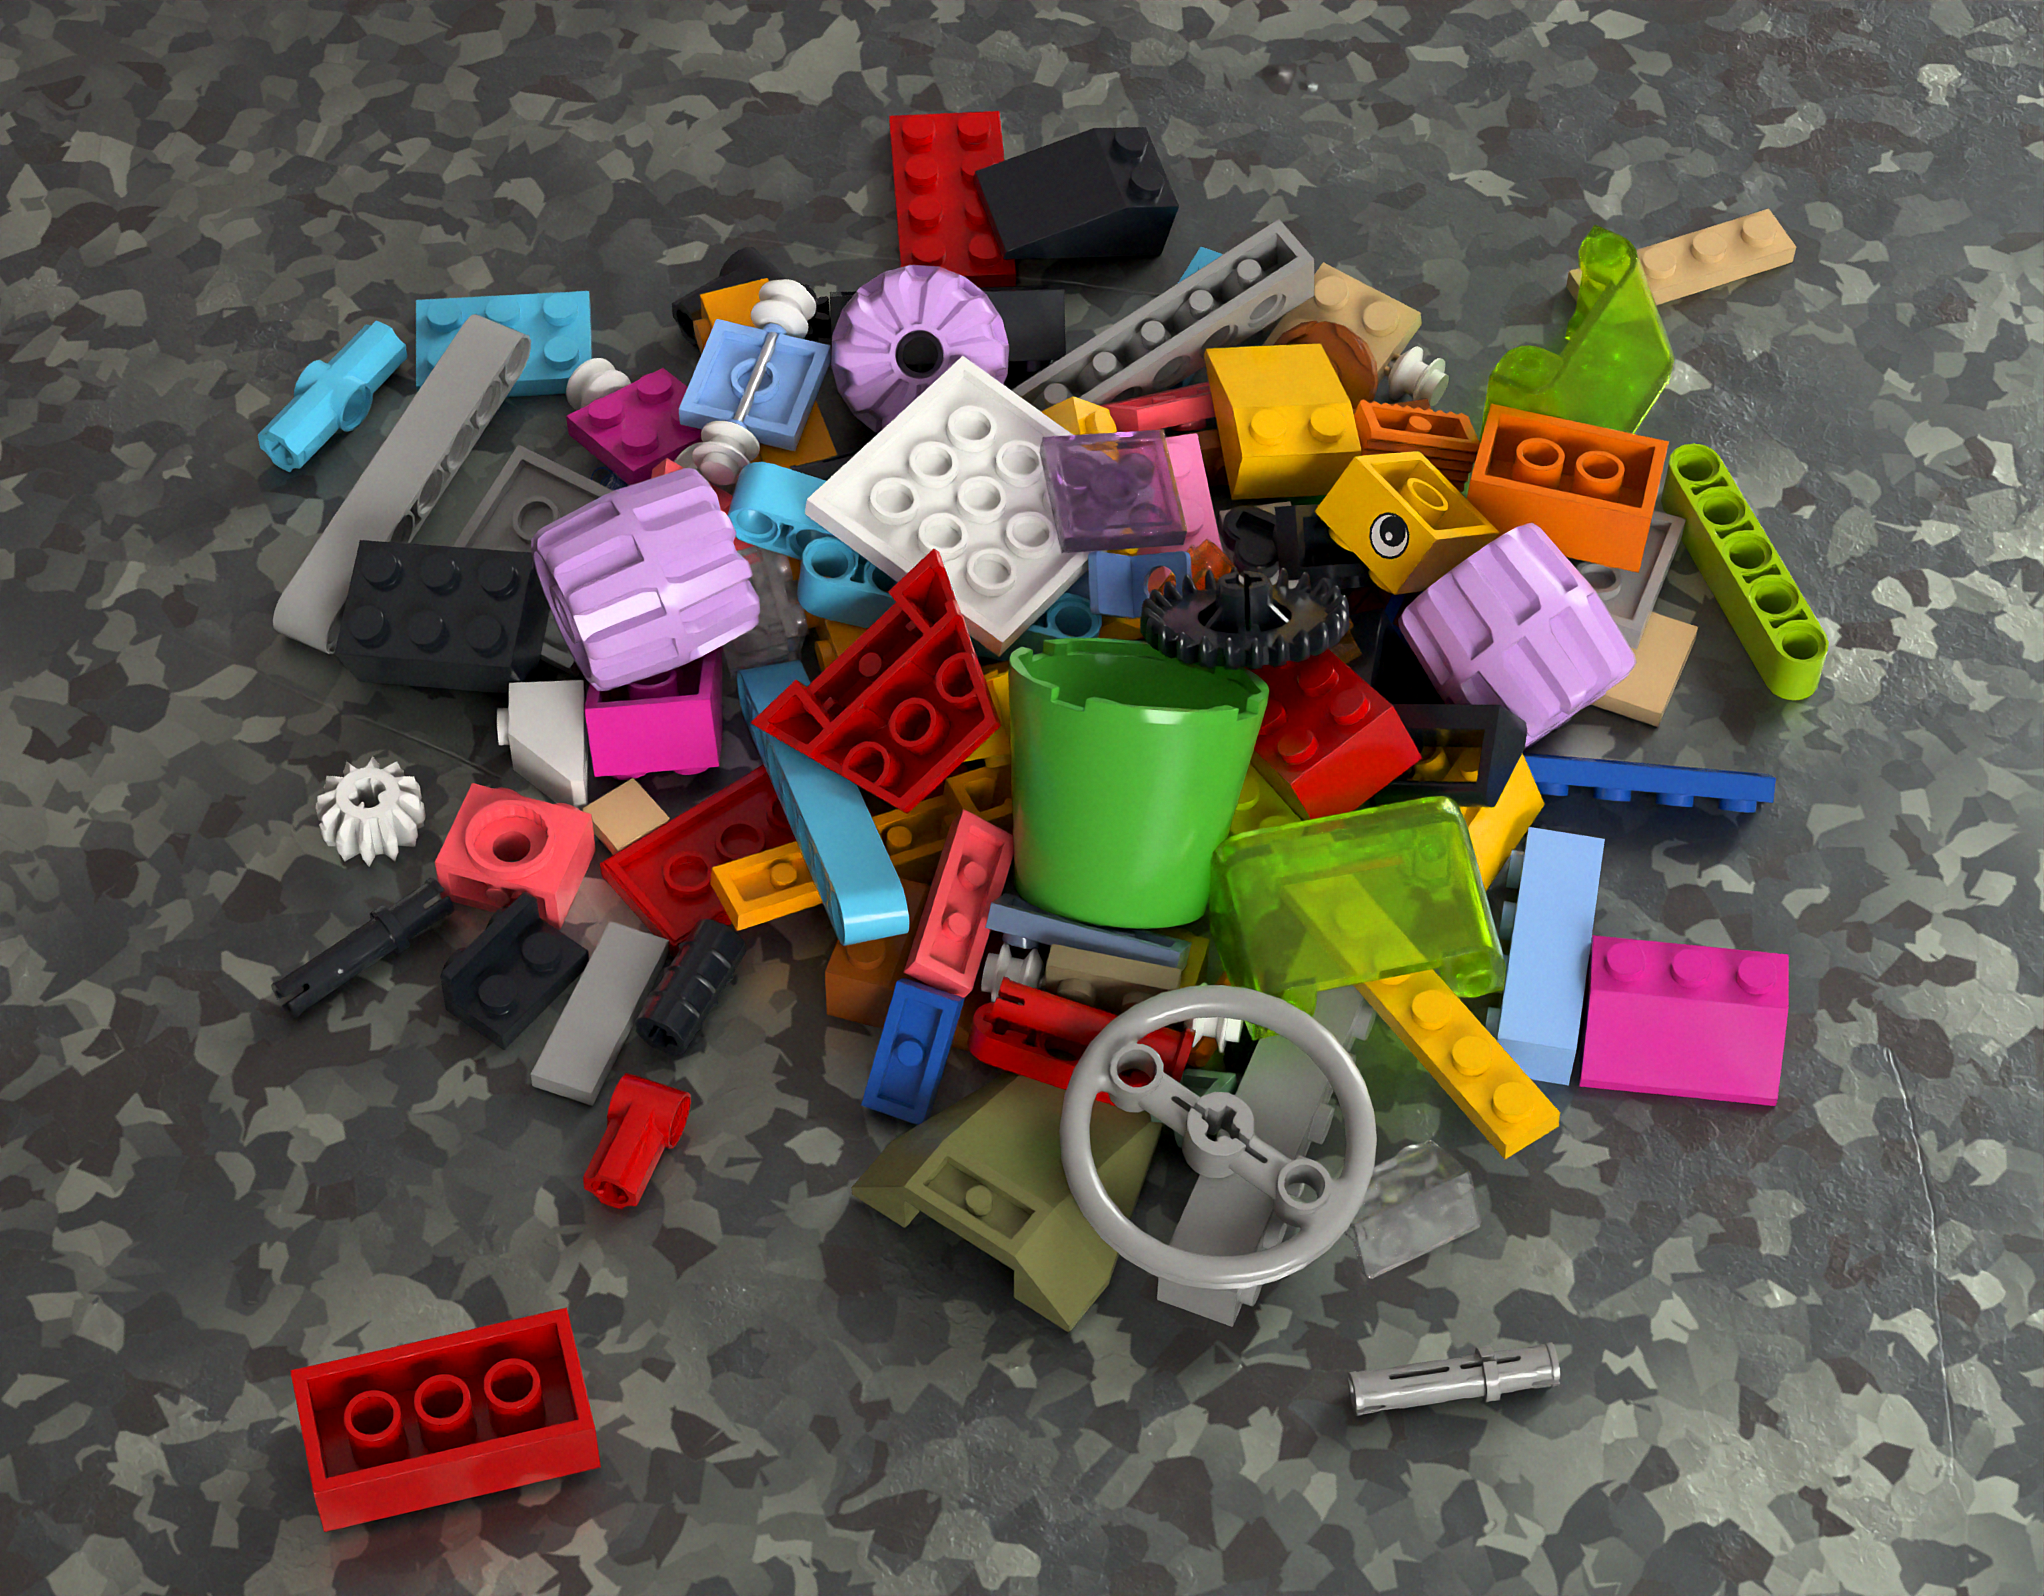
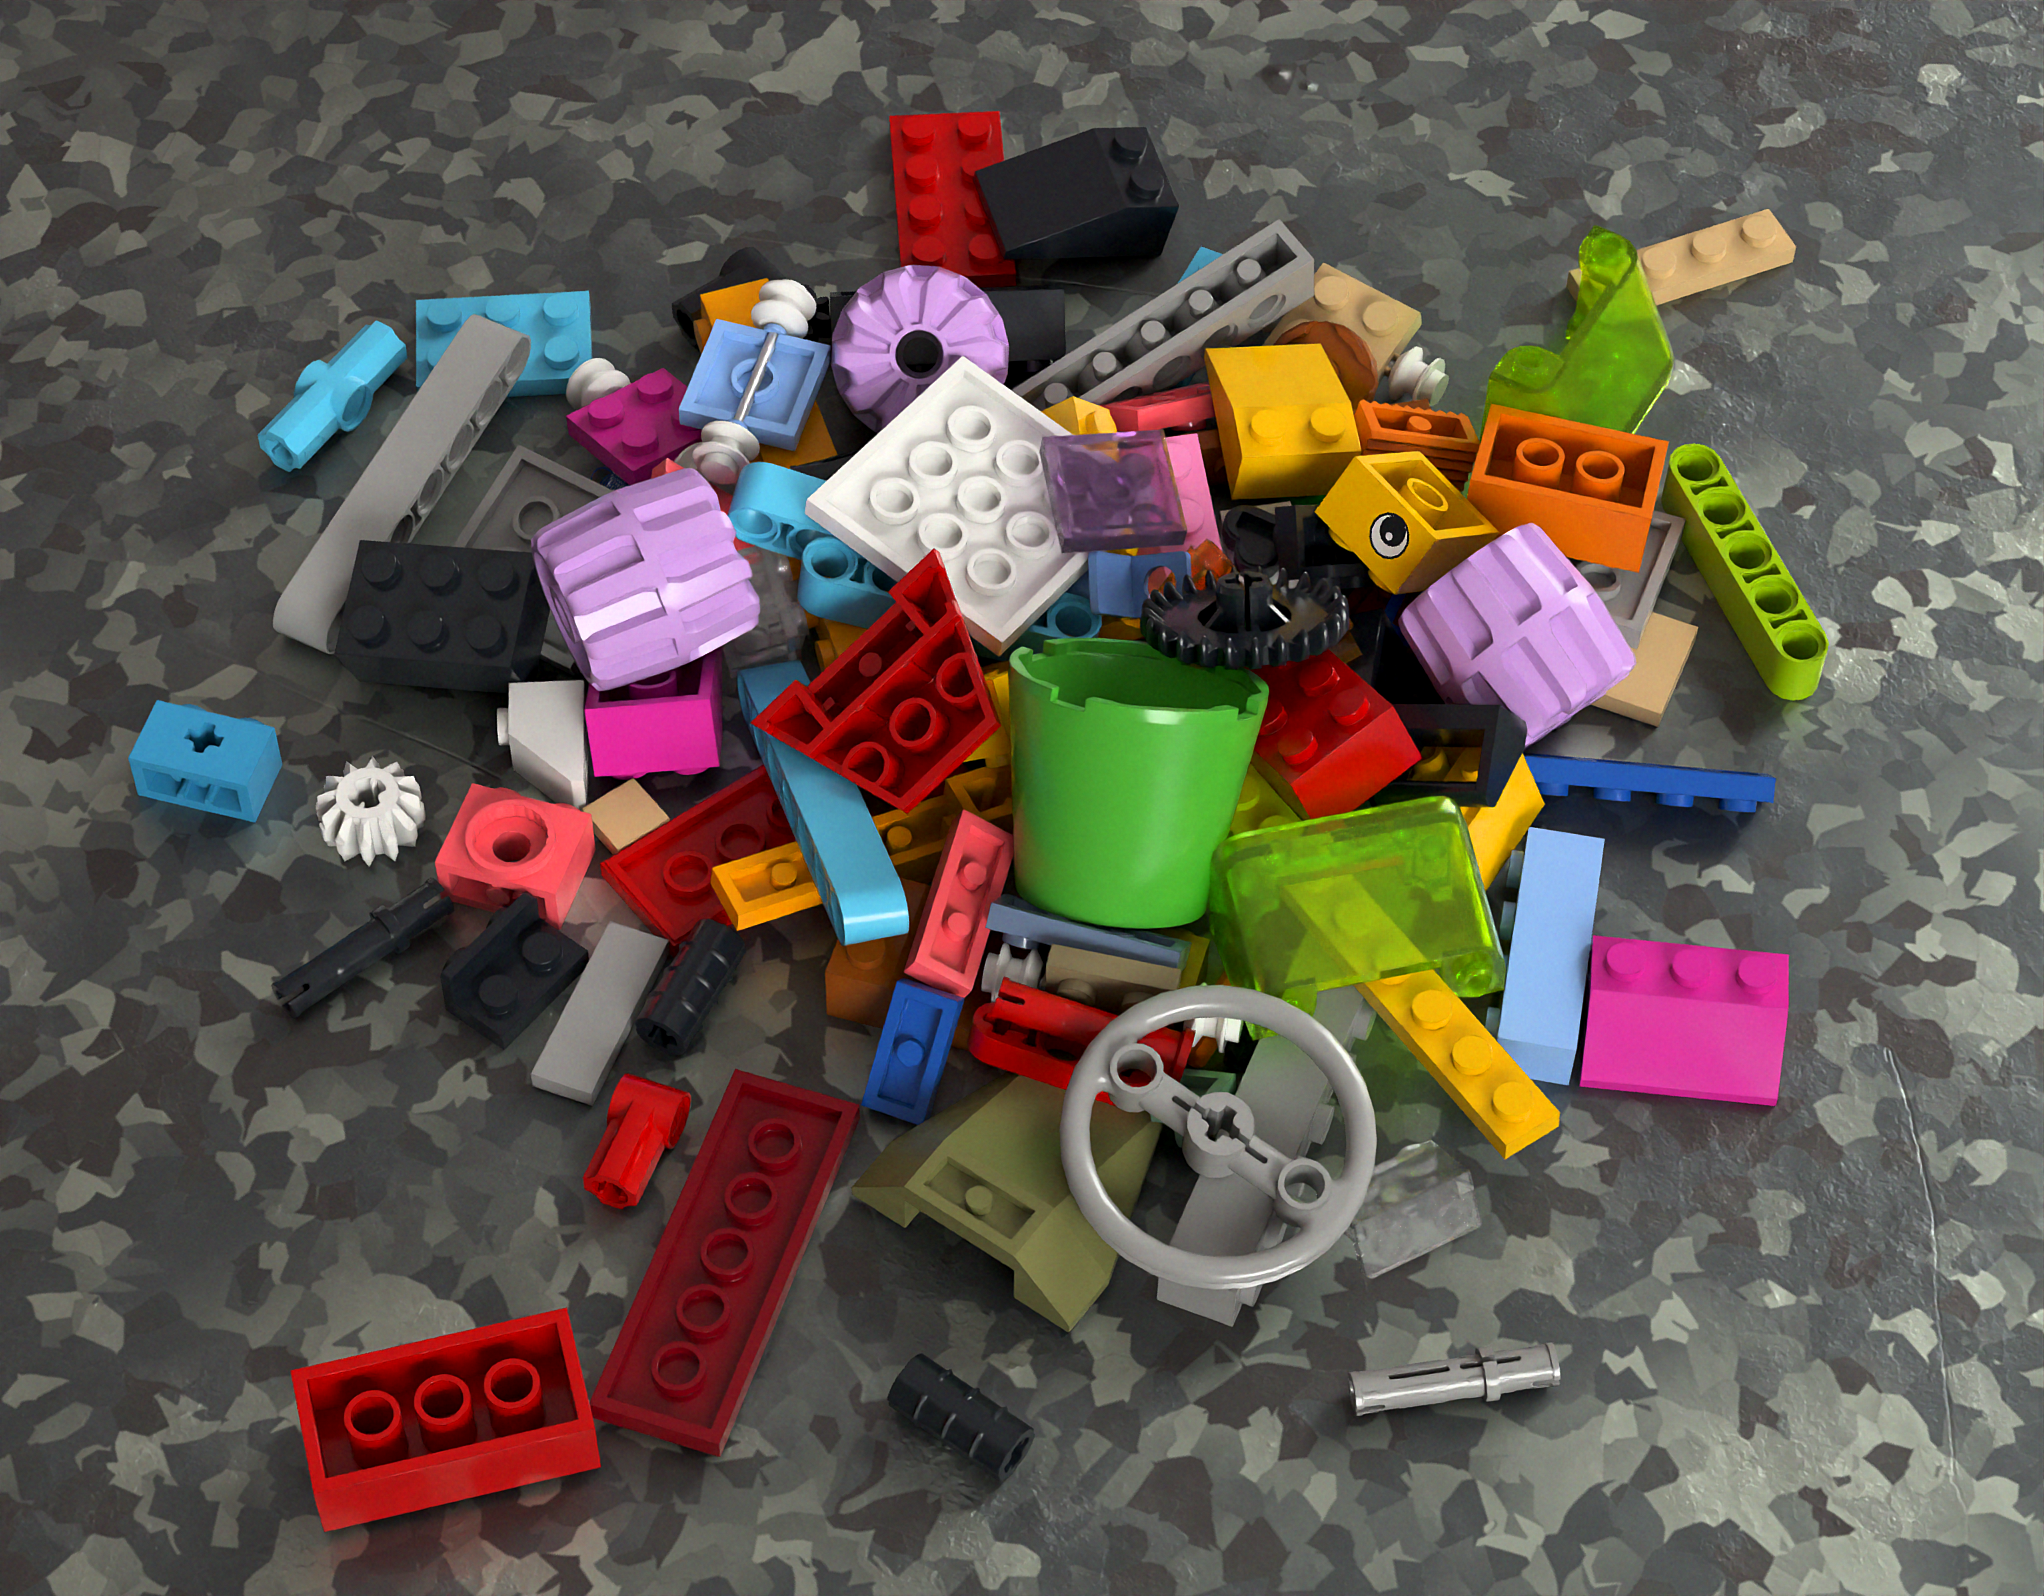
none -> dark azure brick [128,700,283,823]
none -> dark red plate [589,1069,860,1457]
none -> black axle [887,1353,1035,1482]

